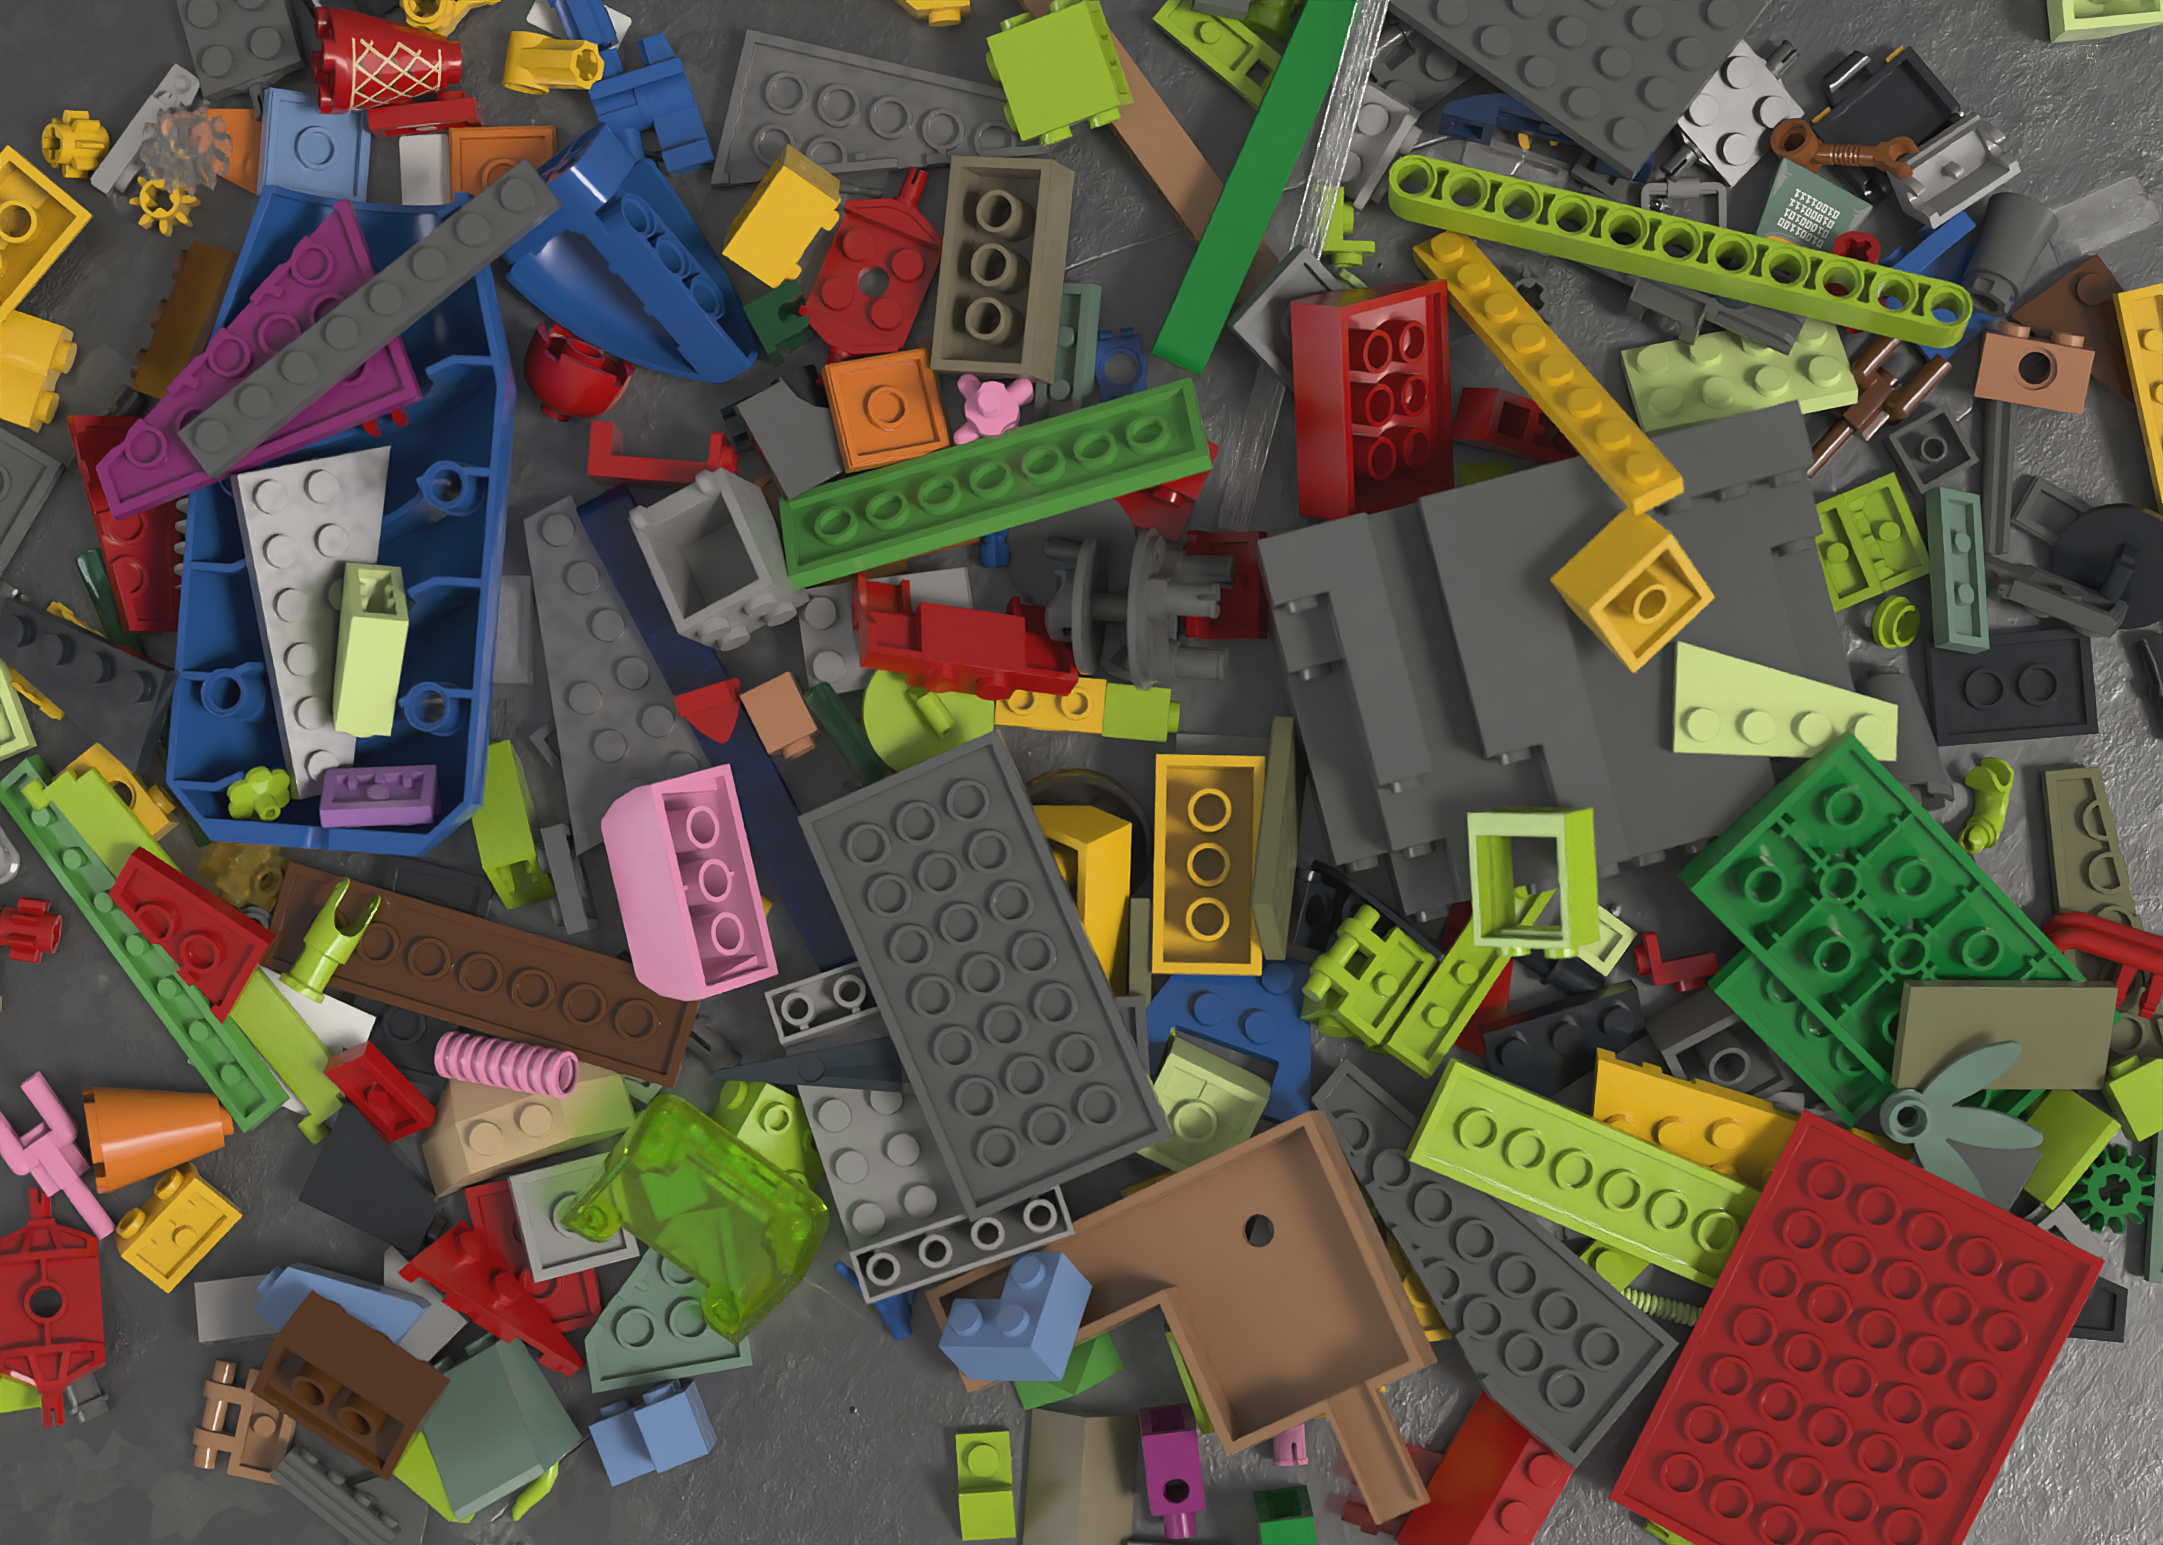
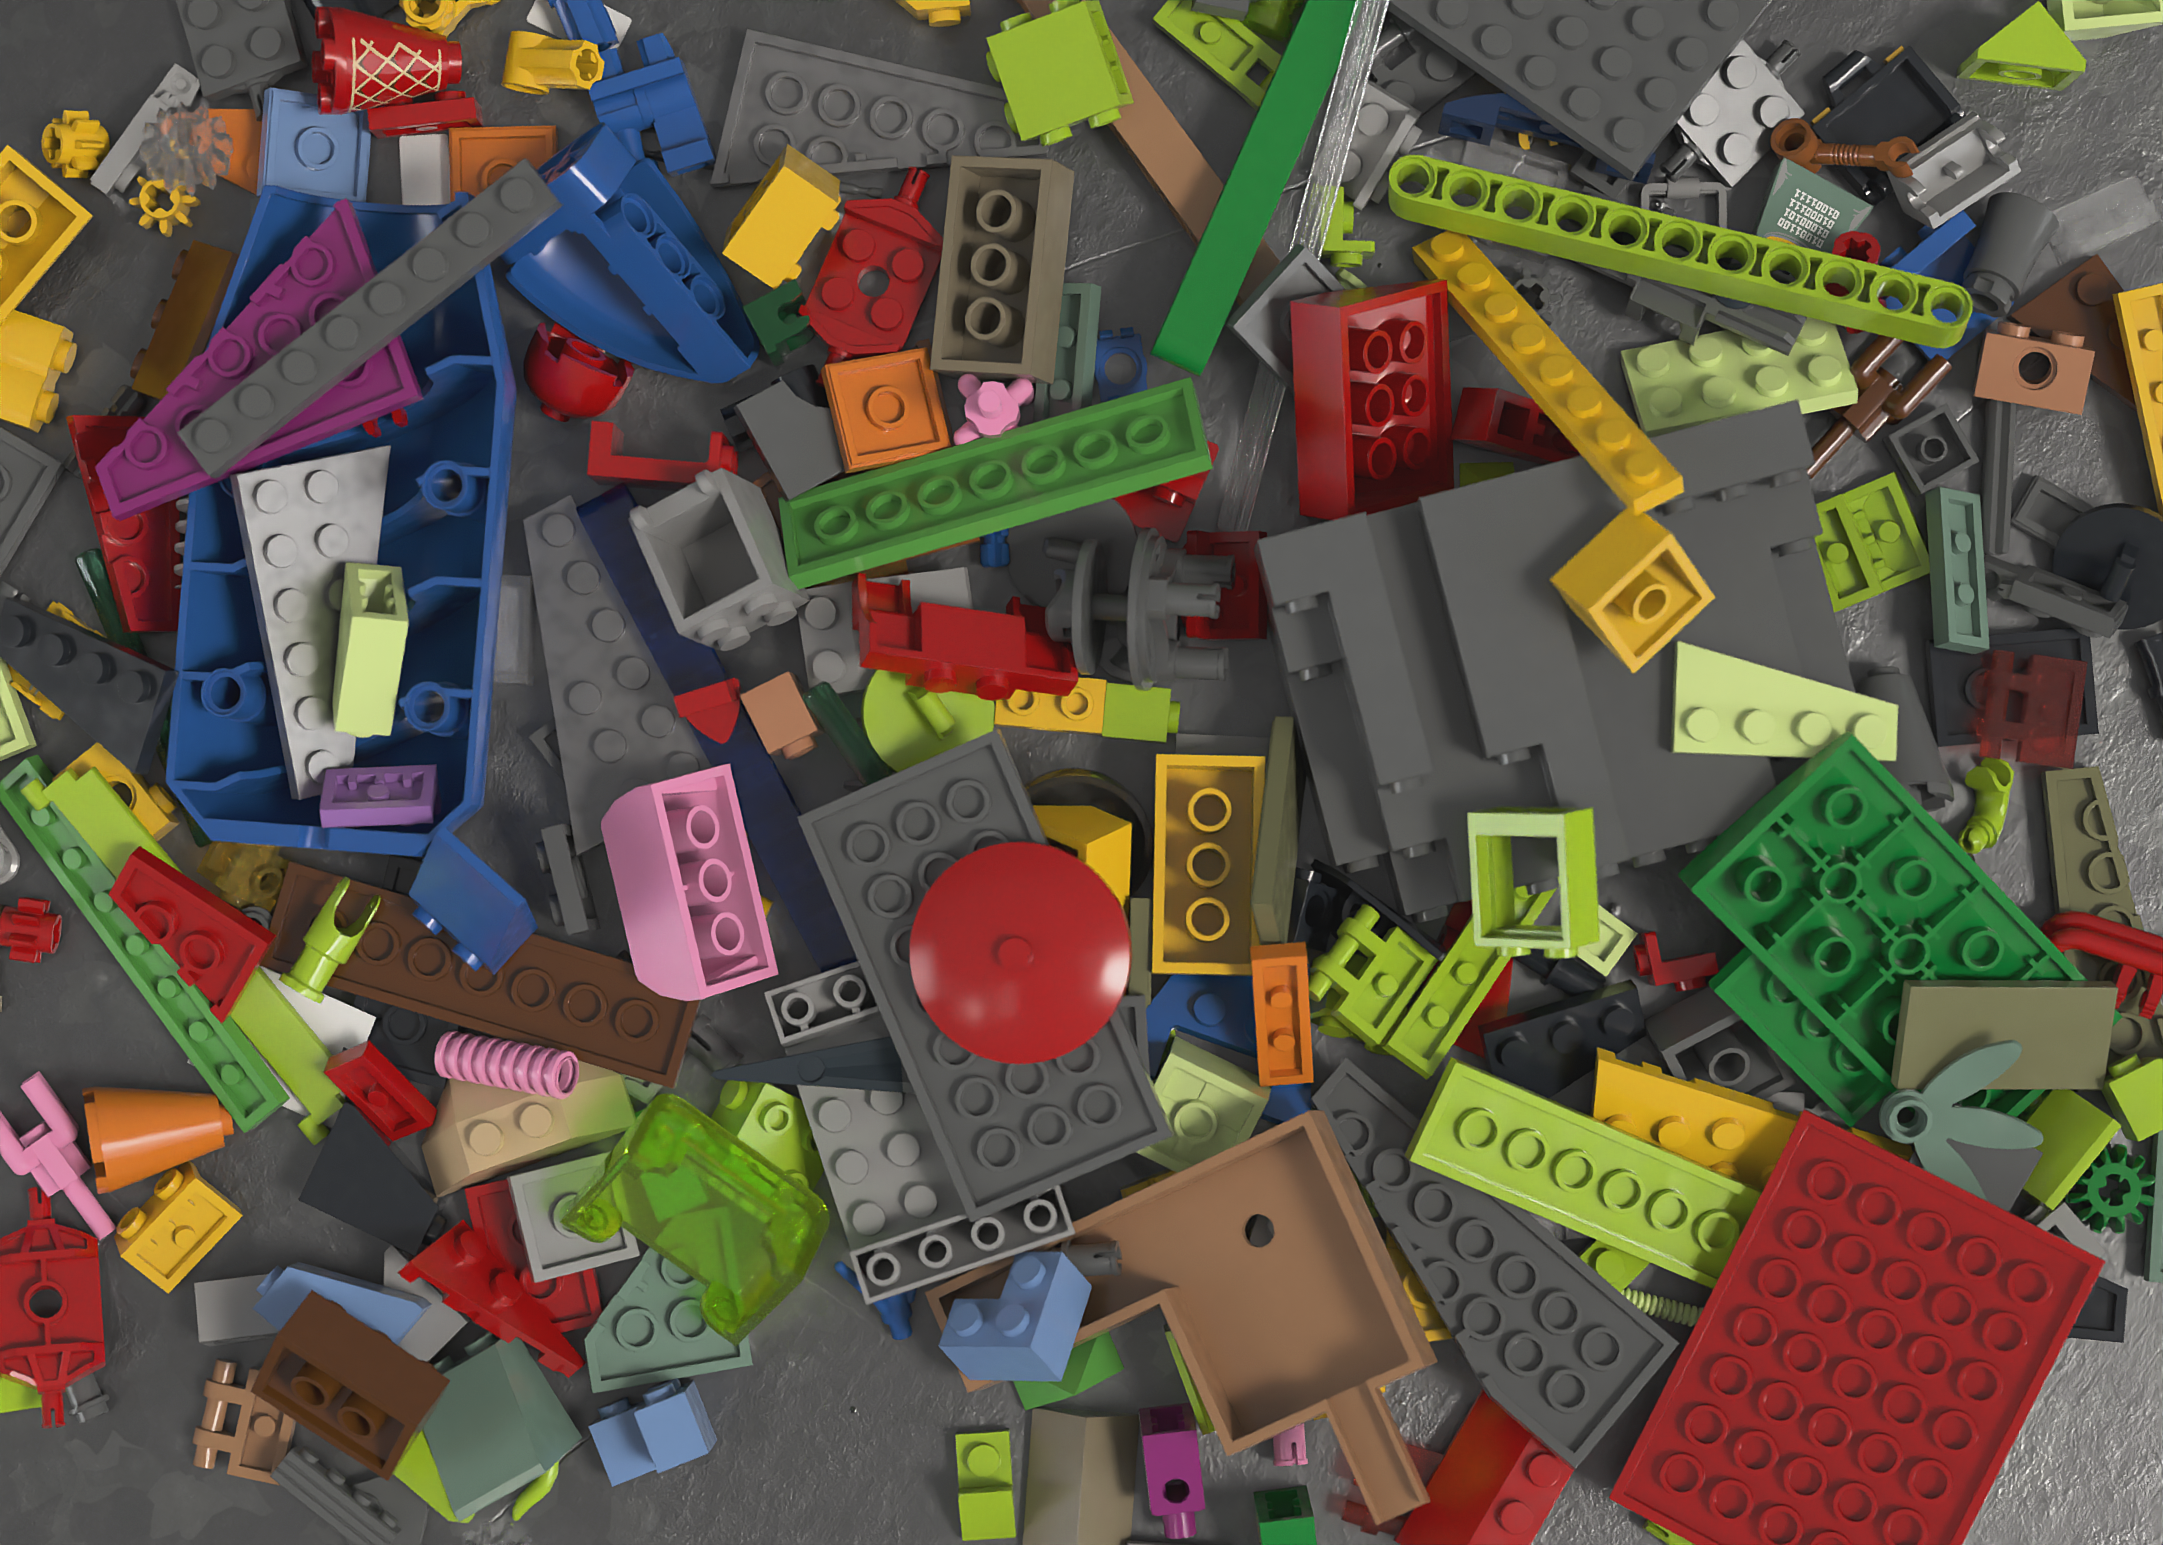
lime plant [227,766,291,822] -> none
lime slope [471,740,557,910] -> none
lime plate [1871,595,1920,649] -> none
none -> blue slope [409,826,538,975]
none -> red dish [909,842,1132,1064]
none -> dark grey pin [1052,1240,1122,1277]
none -> orange plate [1250,942,1314,1087]
none -> lime slope [1956,1,2086,91]
none -> clear red plate [1976,650,2088,770]

